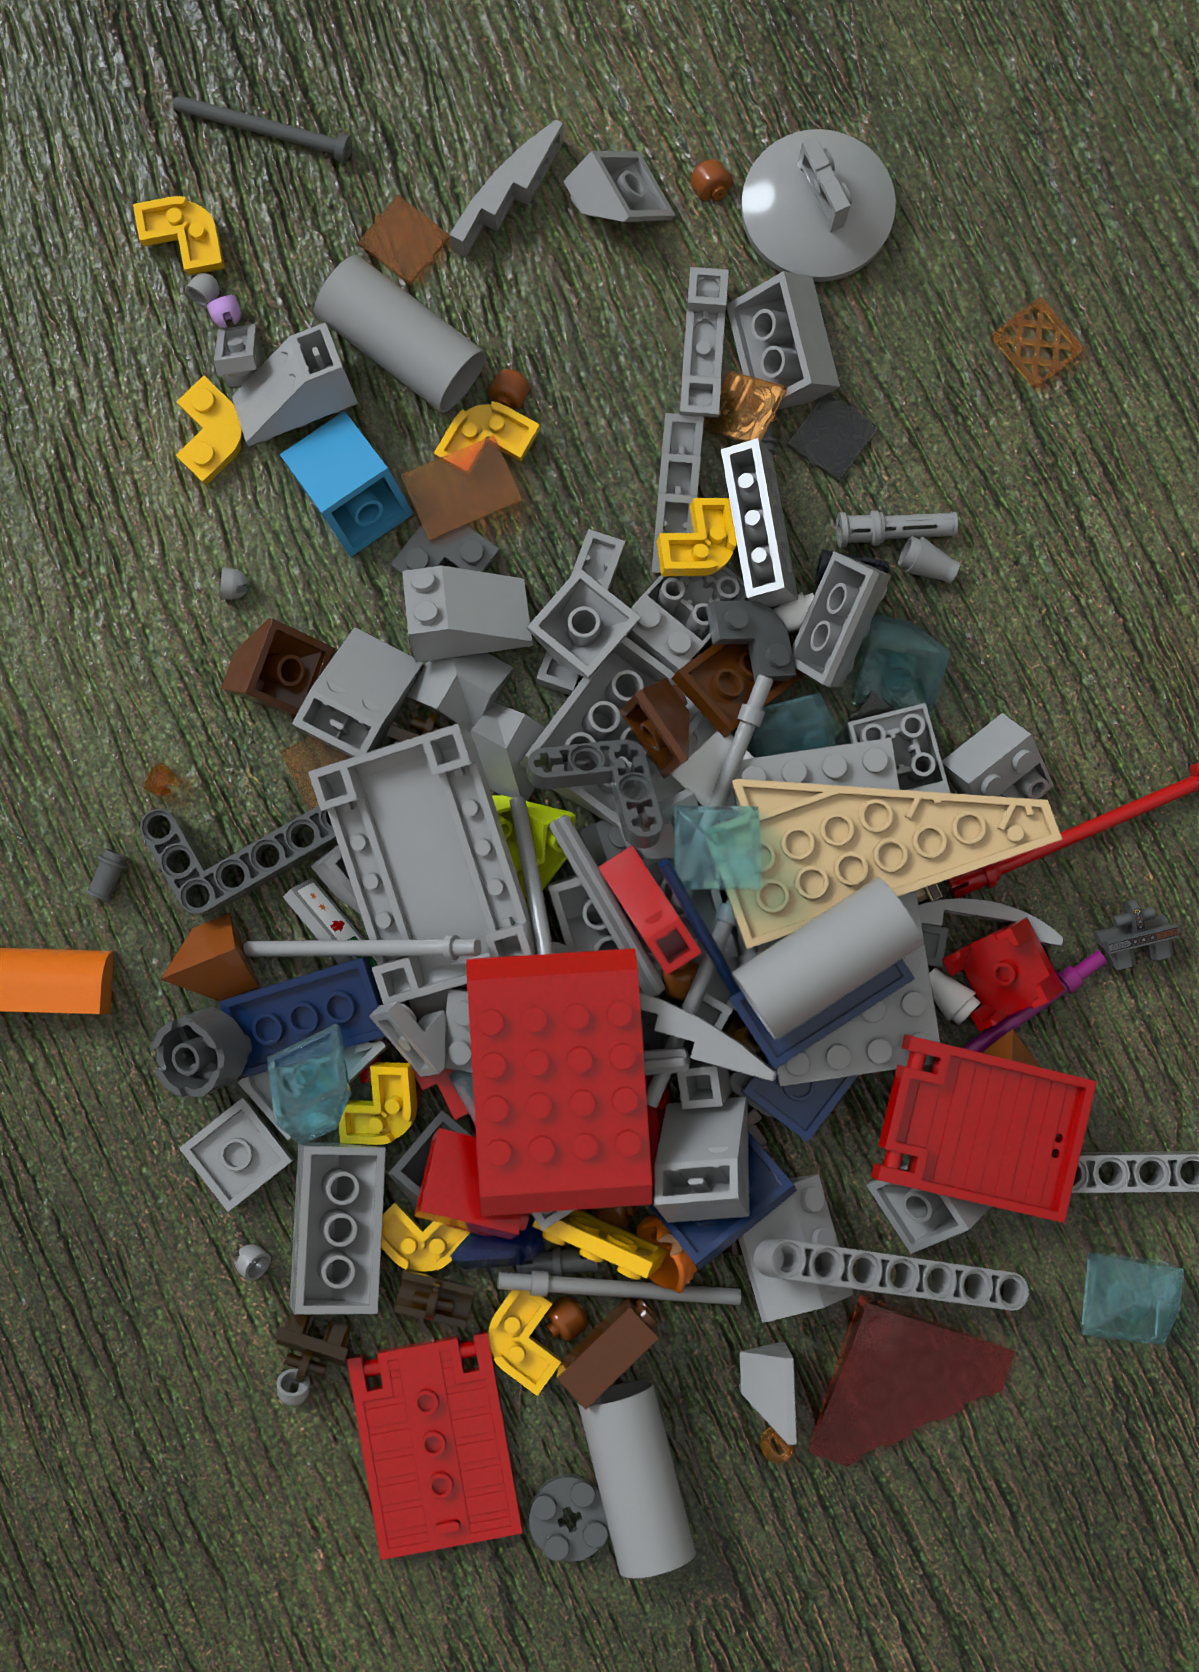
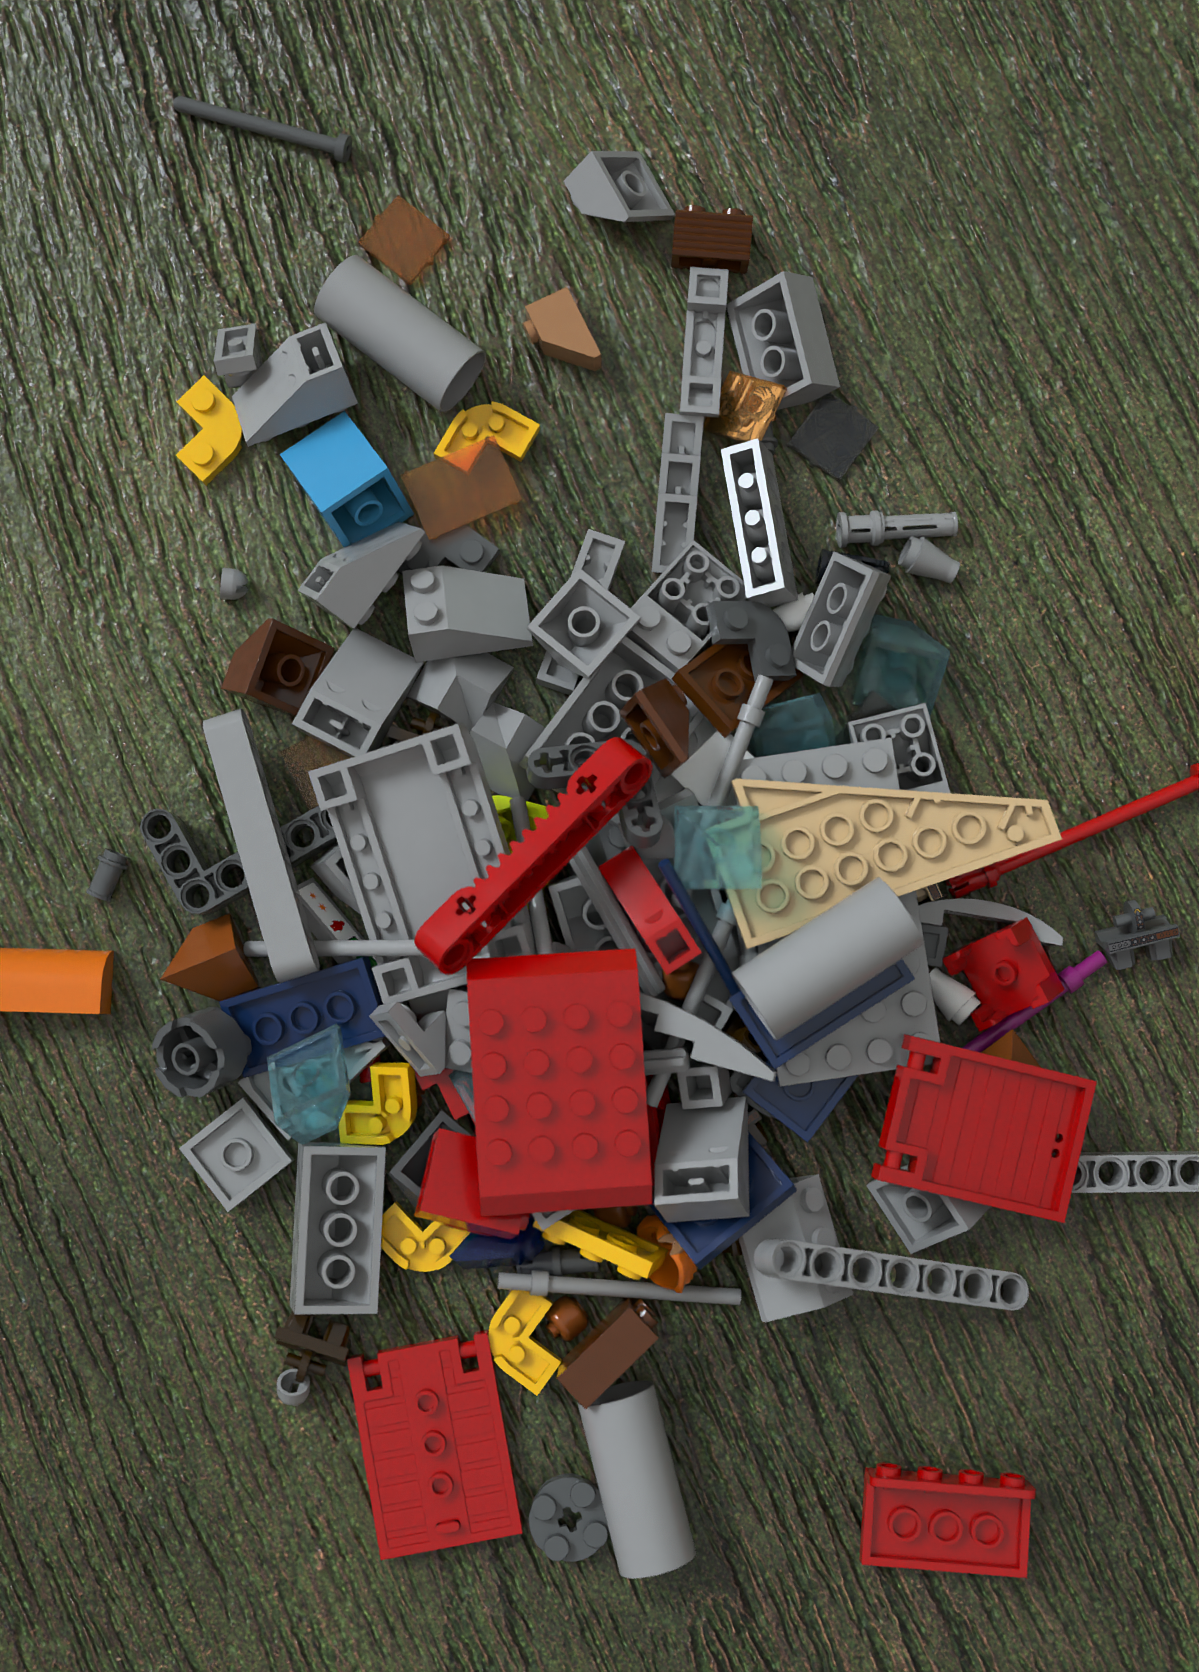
yellow plate [133,196,225,276] -> none
clear orange hinge [142,761,178,797] -> none
light grey hinge [185,273,220,309] -> none
lavender hinge [207,295,241,328] -> none
light grey hinge [234,1244,271,1281] -> none
dark brown hips [394,1270,476,1329] -> none
light grey slope [449,120,564,257] -> none
dark orange piece [488,369,530,409] -> none
yellow plate [656,498,737,576] -> none
dark orange piece [690,159,732,201] -> none
light grey slope [738,1342,797,1445] -> none
light grey bracket [741,129,896,282] -> none
clear orange hinge [760,1428,794,1463] -> none
clear red slope [808,1295,1015,1466] -> none
light grey slope [942,713,1054,799] -> none
clear orange window [991,296,1085,390] -> none
clear light blue slope [1081,1252,1184,1345] -> none
none -> light grey beam [203,708,320,983]
none -> light grey slope [297,521,425,629]
none -> red gear [414,737,653,975]
none -> medium nougat slope [522,287,602,371]
none -> reddish brown brick [671,205,753,274]
none -> red bracket [859,1463,1036,1578]

